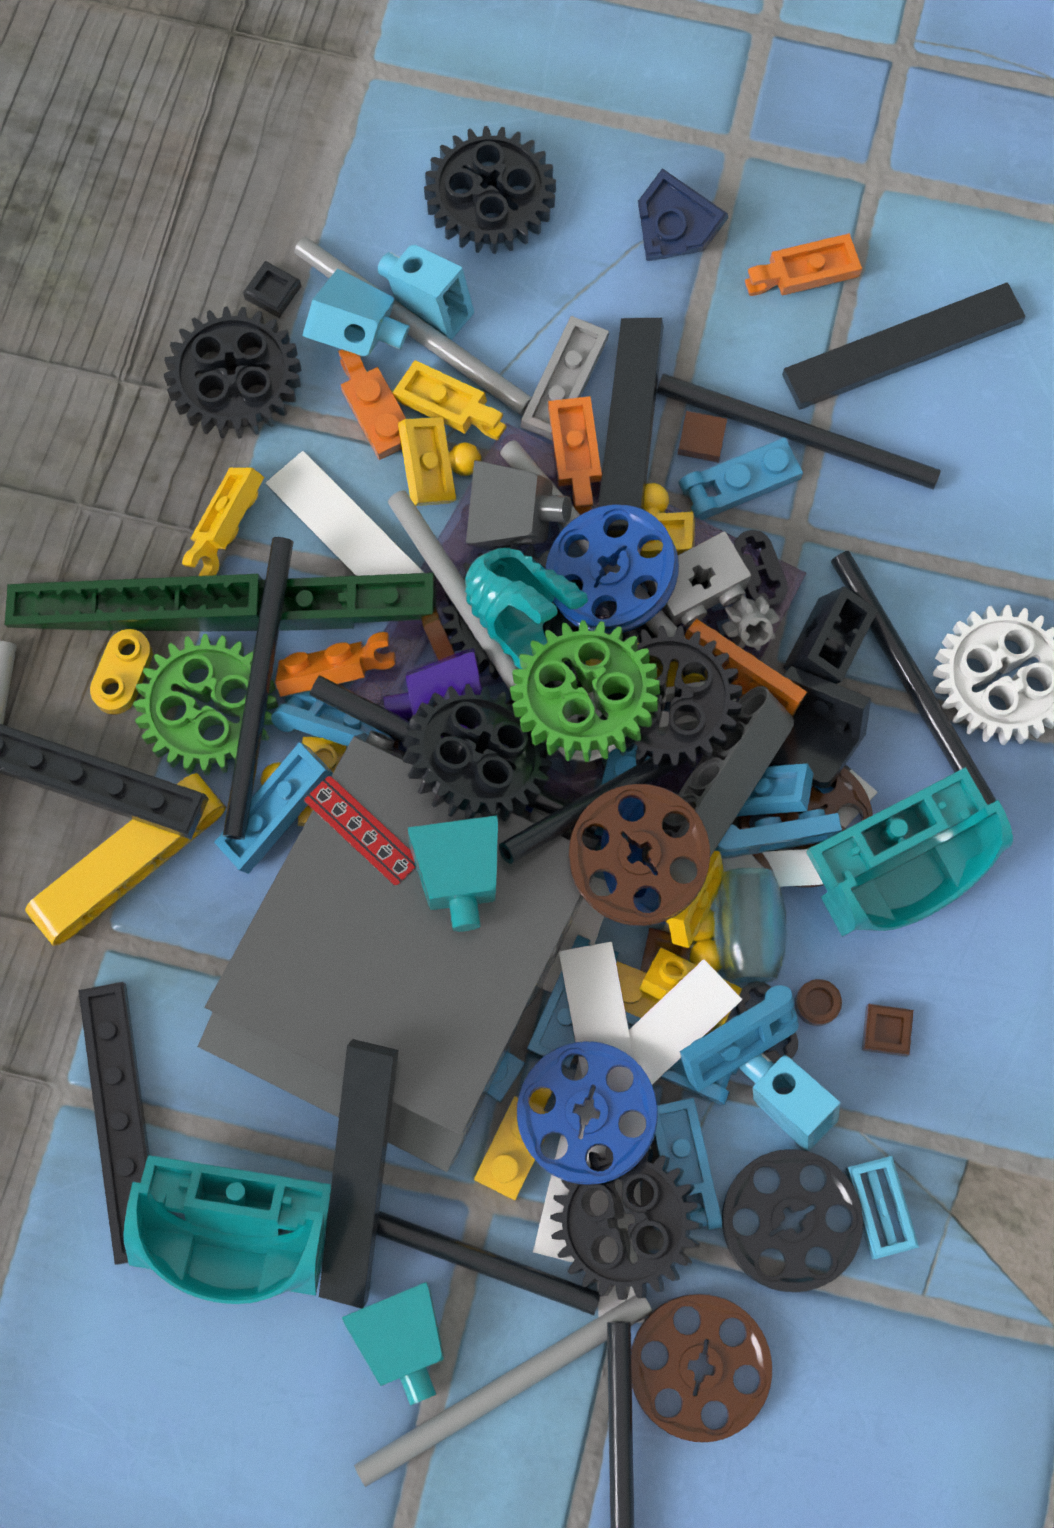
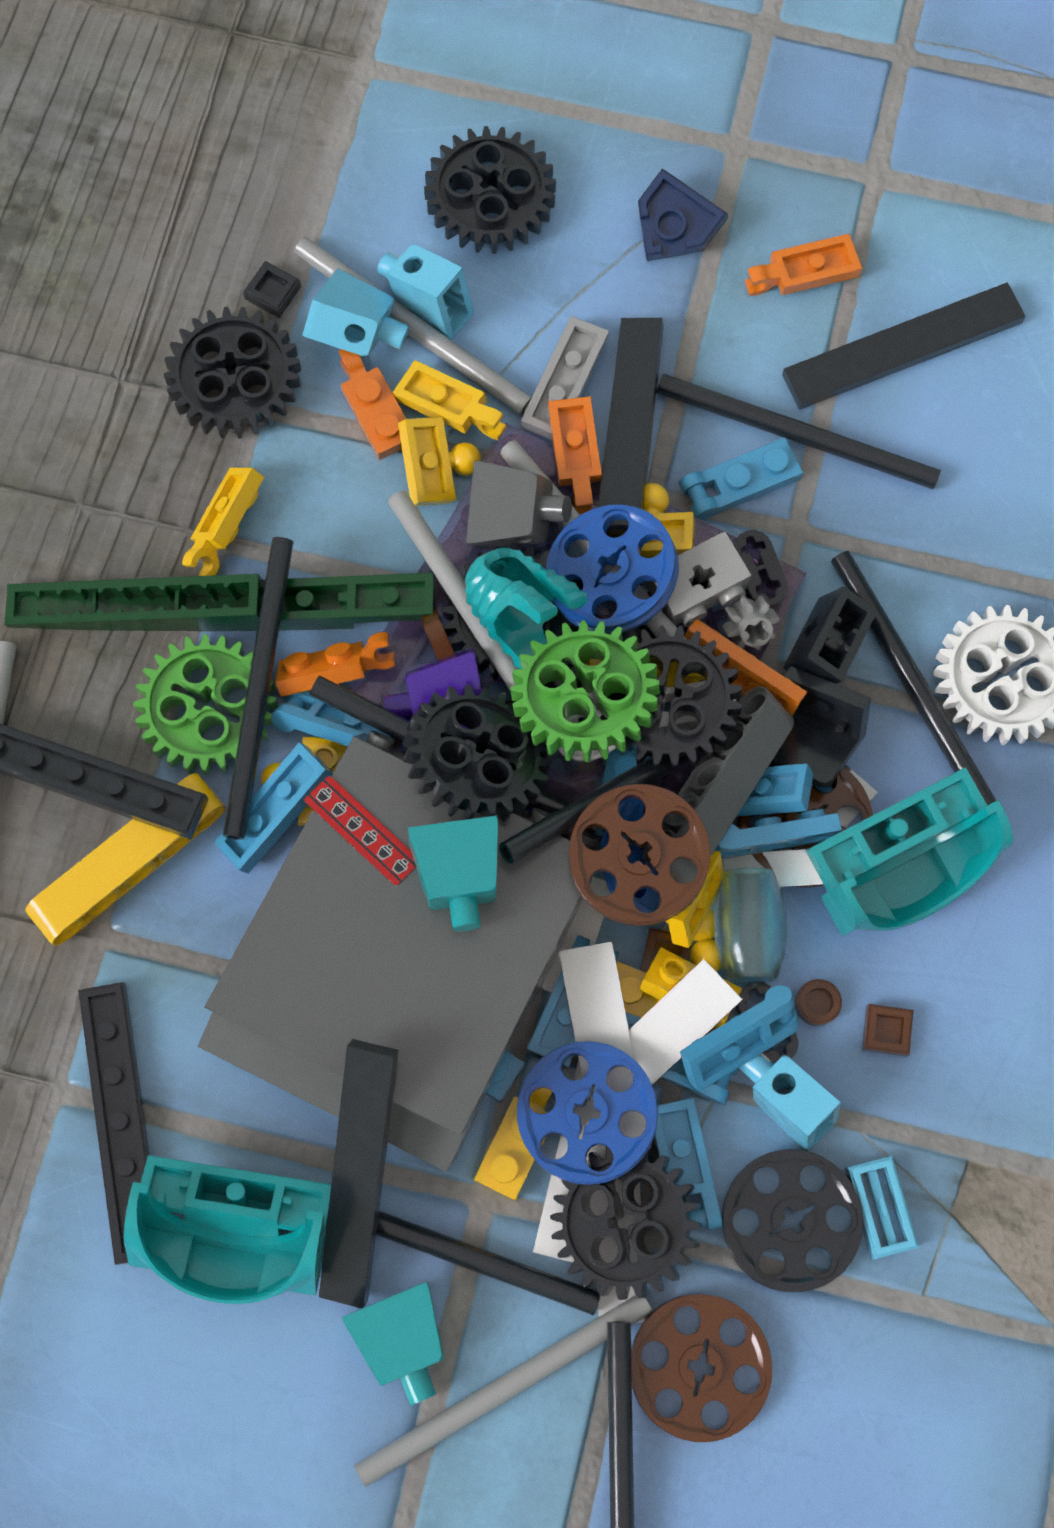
yellow plate [90,629,153,715] -> none
white sticker [265,451,424,576] -> none
reddish brown tile [677,411,727,463] -> none

